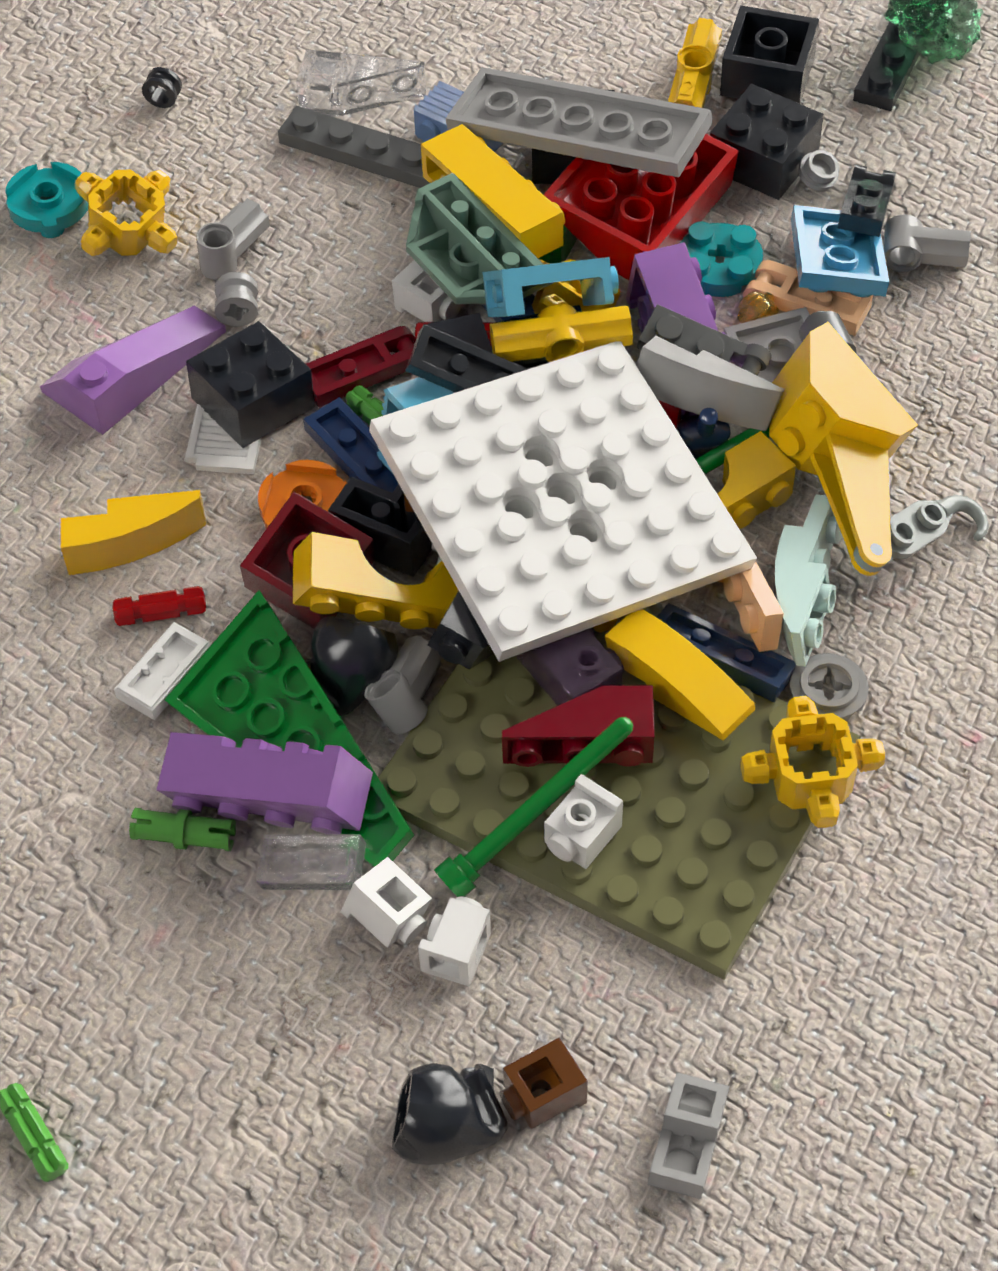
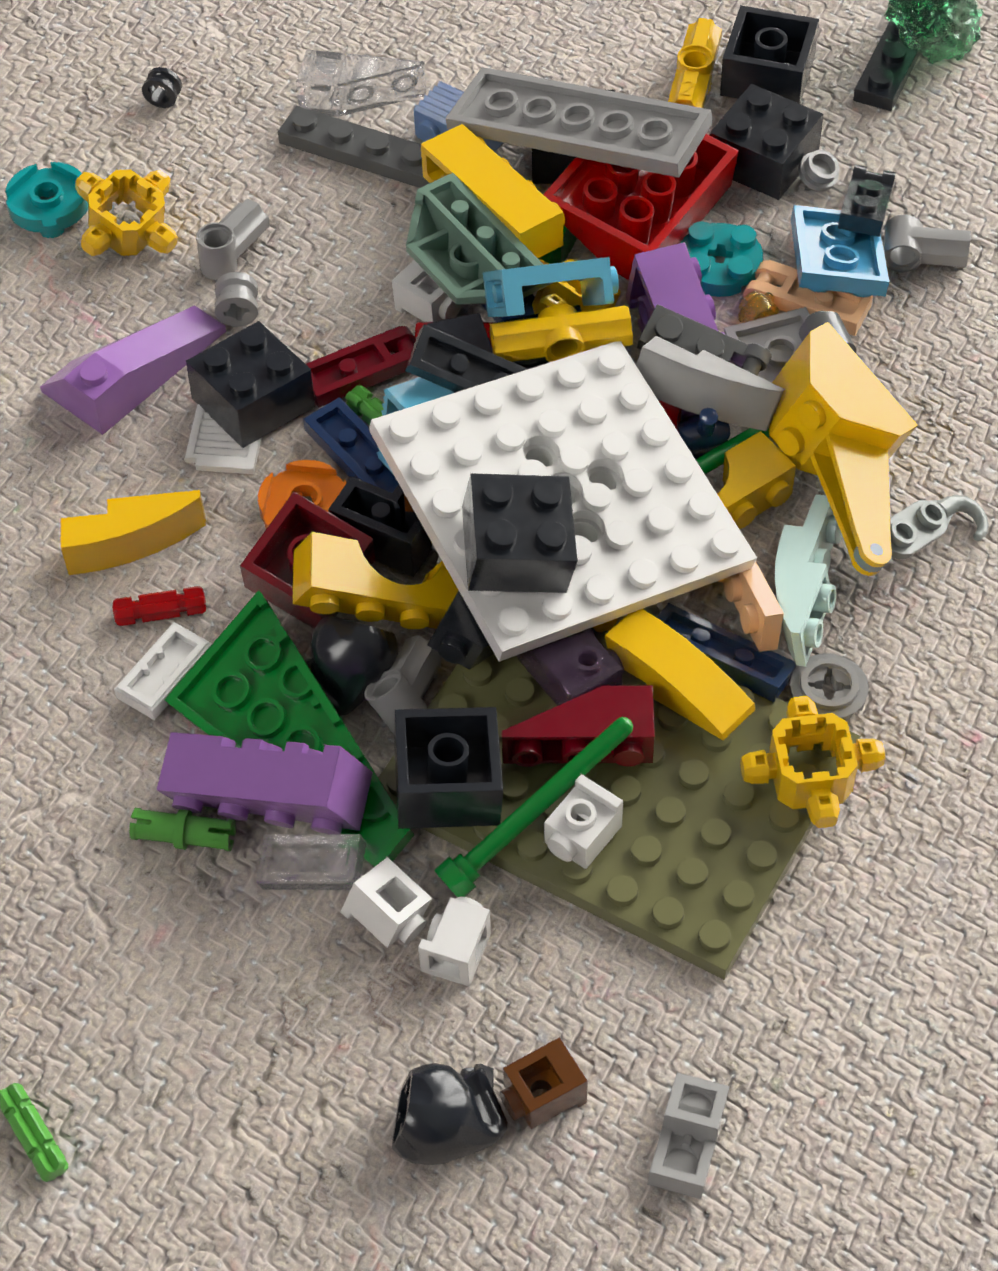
none -> black brick [394,707,503,829]
none -> black brick [462,473,578,593]

